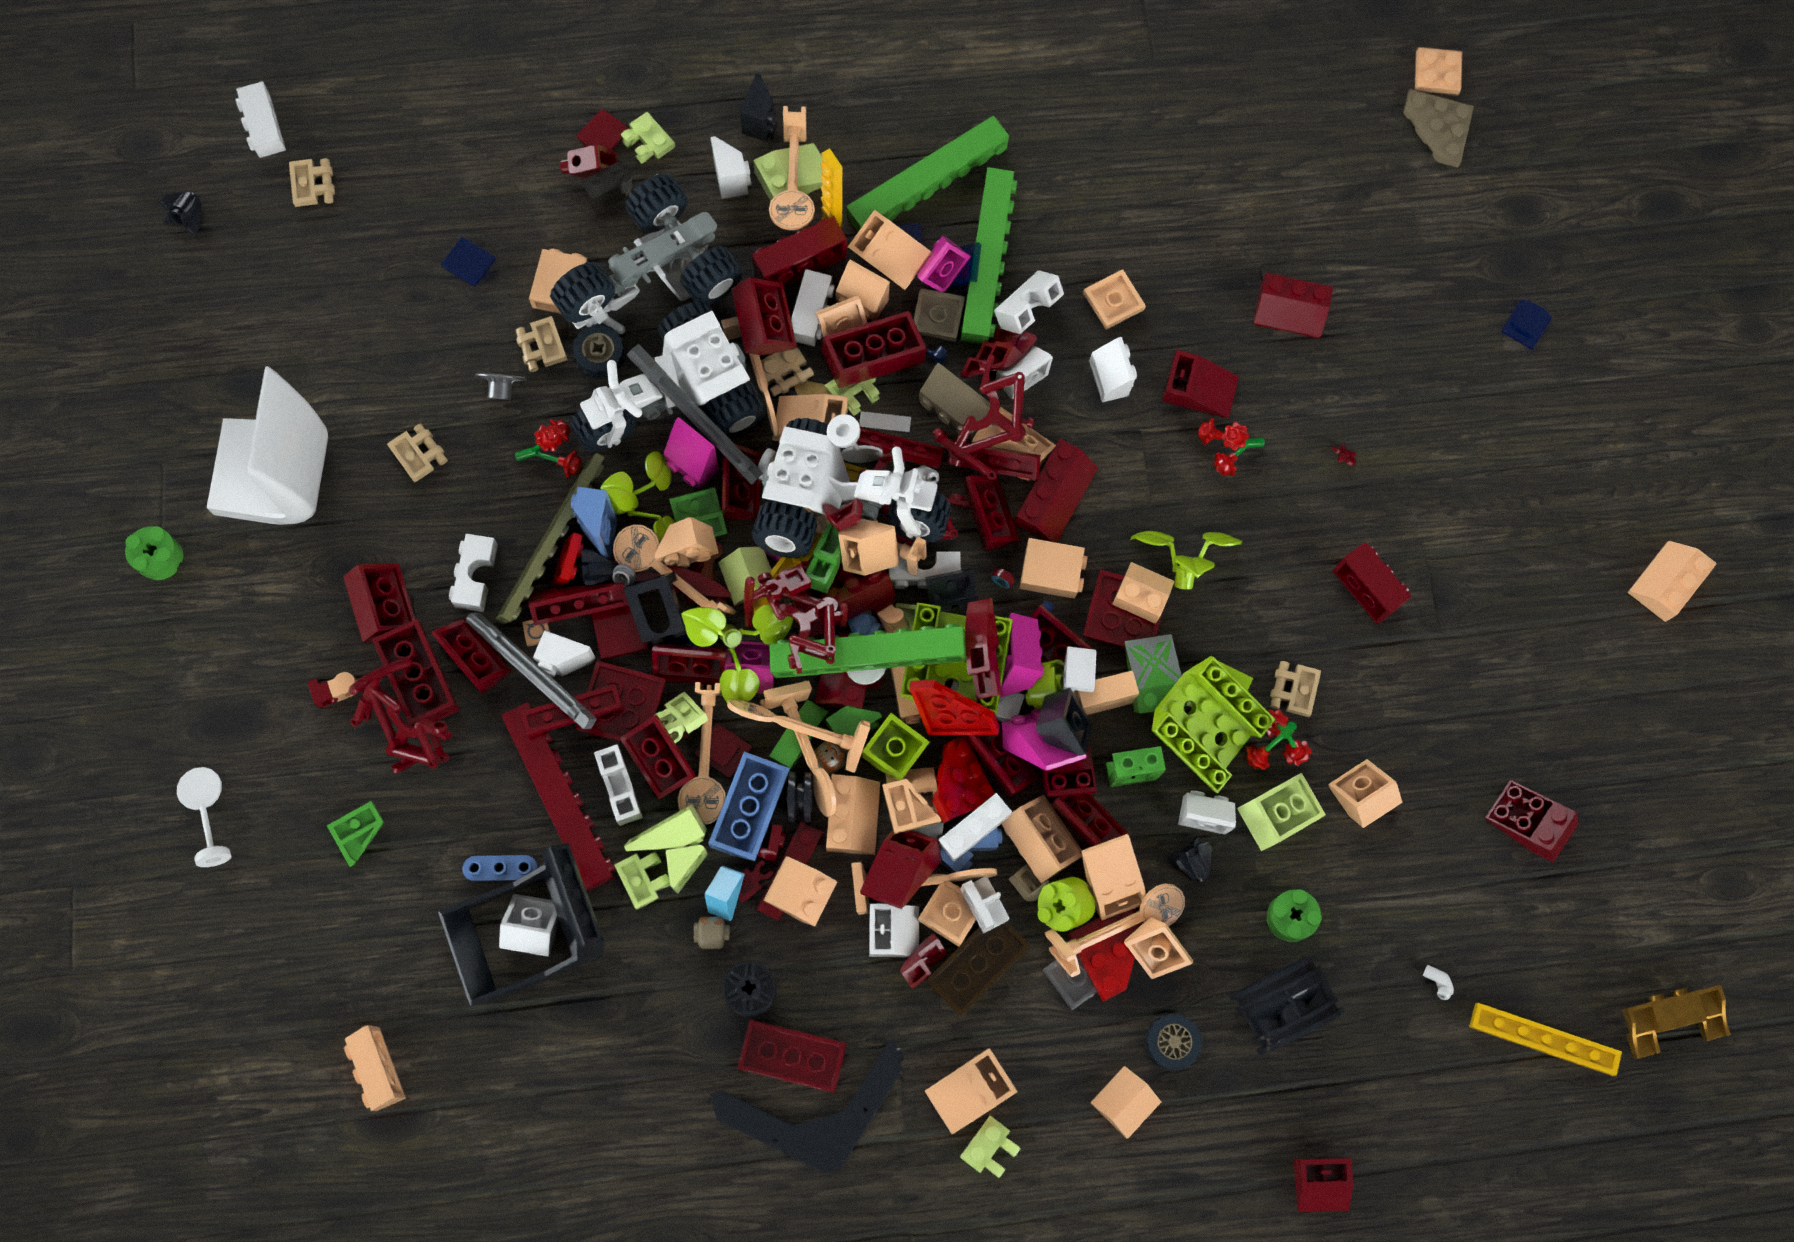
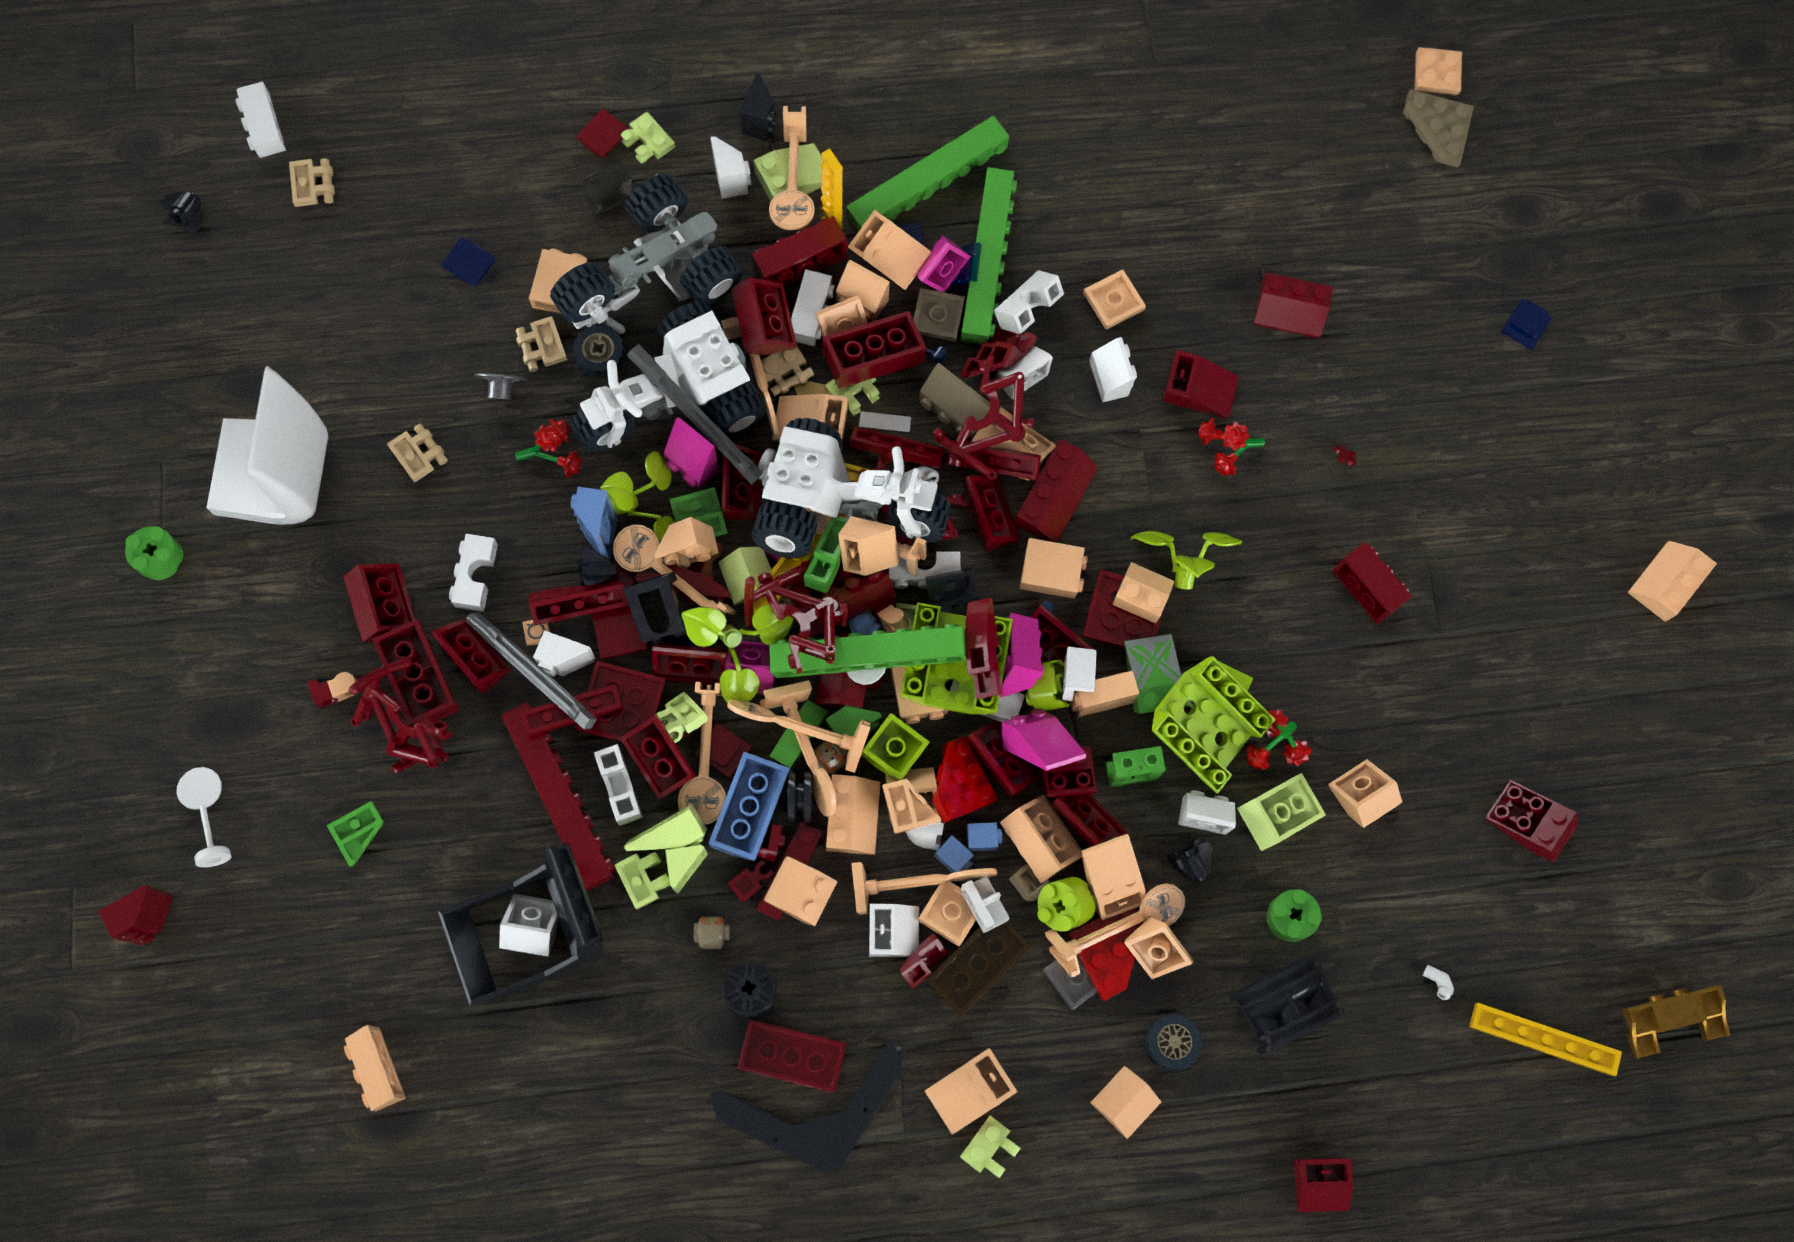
medium blue plate [462,855,538,882] -> none
olive plate [495,453,604,625] -> none
red plate [551,533,584,588] -> none
dark red torso [560,145,619,179] -> none
light grey plate [612,564,636,587] -> none
medium azure slope [705,866,745,921] -> none
dark red plate [765,564,811,600] -> none
dark red plate [823,498,863,531] -> none
white piece [827,414,883,463] -> none
dark red slope [860,830,942,910] -> none
red plate [909,680,1000,735] -> none
white brick [938,793,1012,862] -> none
dark red tile [990,568,1015,589] -> none
black slope [1036,688,1092,756] -> none
tan plate [1270,661,1321,717] -> none
none -> dark red slope [98,885,173,946]

